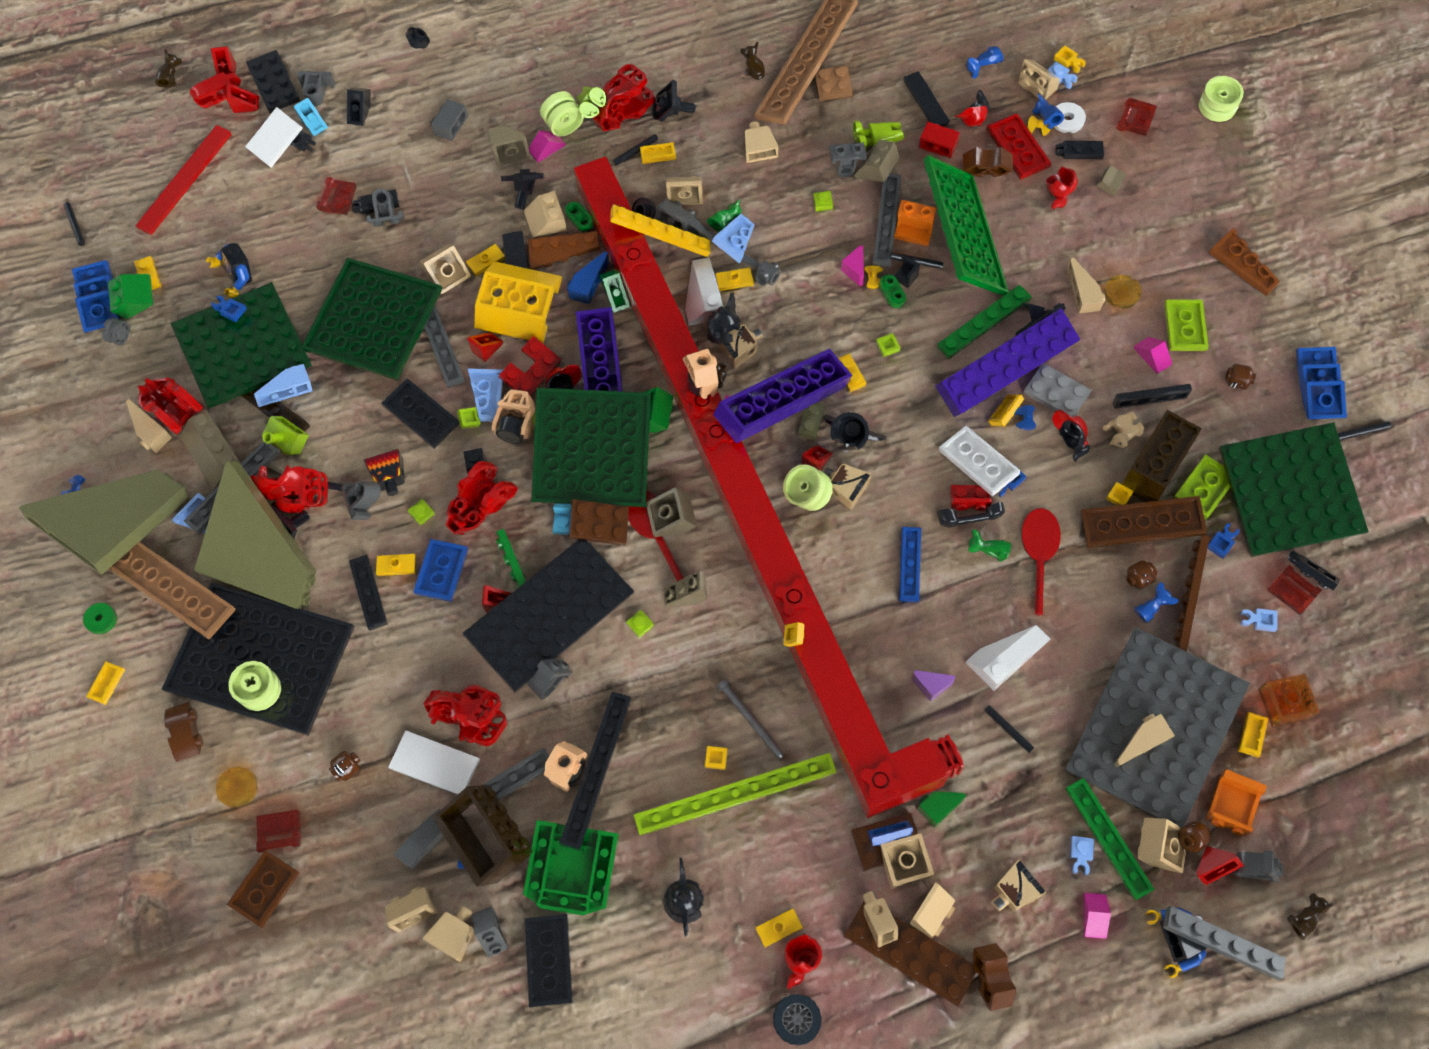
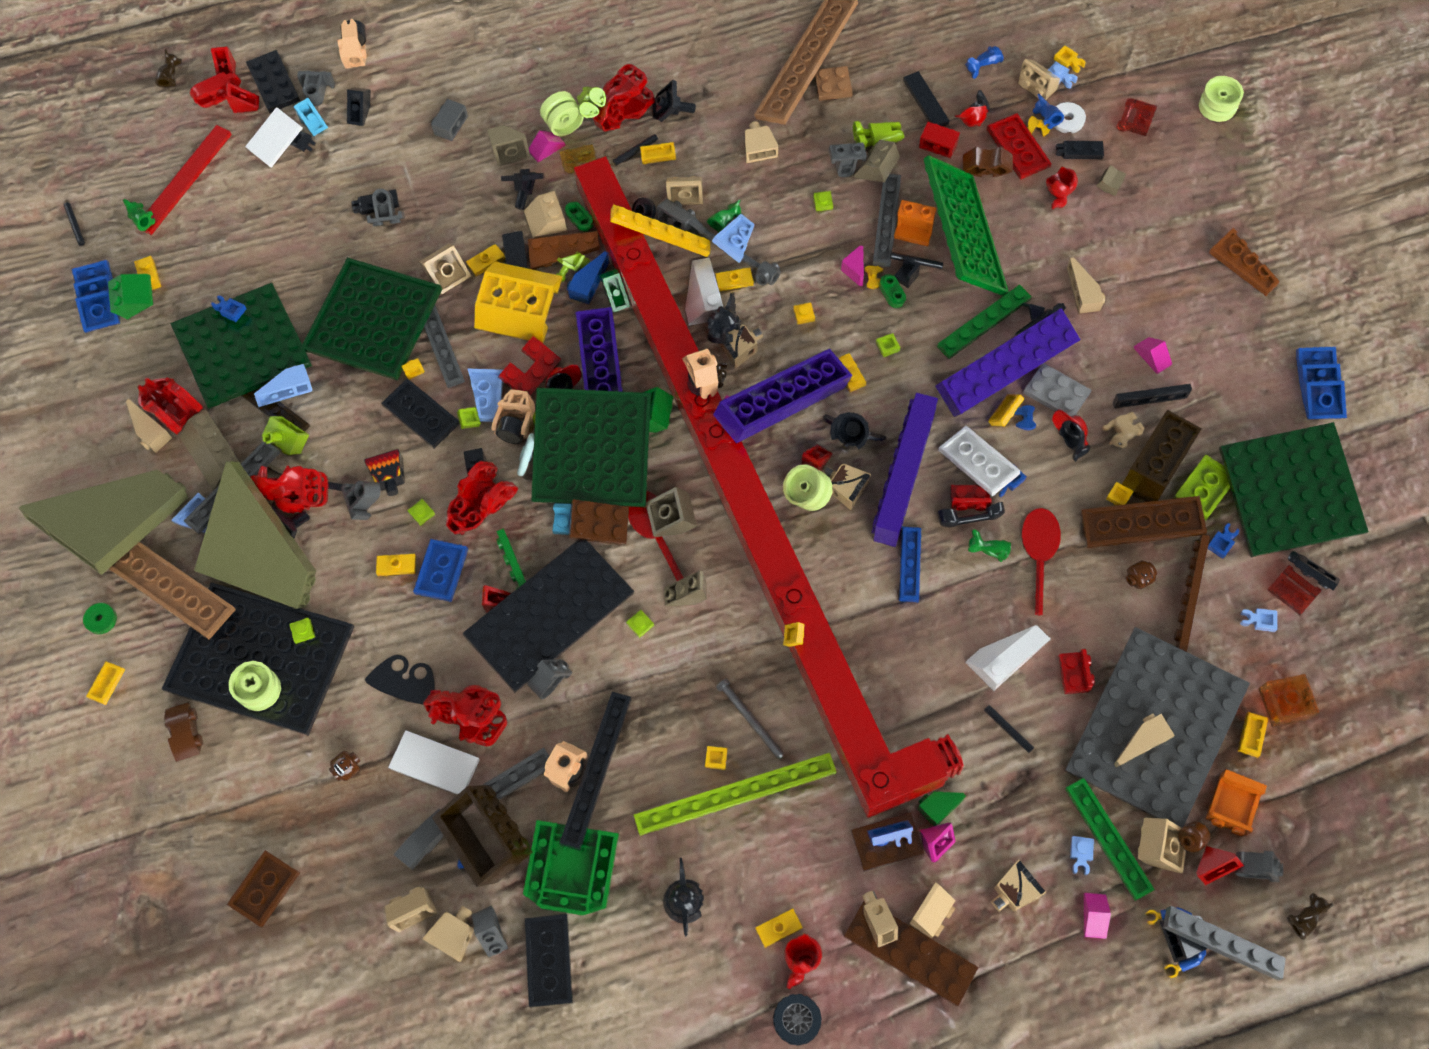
blue piece [61,475,85,495] -> none
dark grey wheel [102,318,130,346] -> none
torso [206,243,252,299] -> none
clear yellow plate [216,767,258,808] -> none
clear red plate [256,810,301,853] -> none
clear red plate [316,177,357,215] -> none
black tile [349,554,388,631] -> none
black plate [406,27,430,49] -> none
red slope [467,332,503,362] -> none
dark brown animal [740,42,765,80] -> none
olive plate [798,403,826,440] -> none
tan slope [880,833,934,889] -> none
medium lavender slope [912,670,955,702] -> none
reddish brown brick [973,943,1016,1011] -> none
clear yellow plate [1104,275,1142,309] -> none
blue animal [1134,582,1178,623] -> none
lime plate [1164,299,1209,351] -> none
reddish brown head [1225,364,1256,390] -> none
black bar [1338,421,1392,440] -> none
none -> green animal [123,199,155,231]
none -> lime plate [289,618,315,644]
none -> light nougat piece [337,19,367,69]
none -> black piece [365,655,435,705]
none -> yellow plate [402,358,424,380]
none -> light aqua plate [517,433,534,476]
none -> lime piece [556,251,591,282]
none -> clear yellow plate [559,144,596,174]
none -> yellow plate [793,302,815,325]
none -> dark purple brick [871,393,938,547]
none -> dark pink slope [920,823,956,862]
none -> red bracket [1058,649,1095,694]

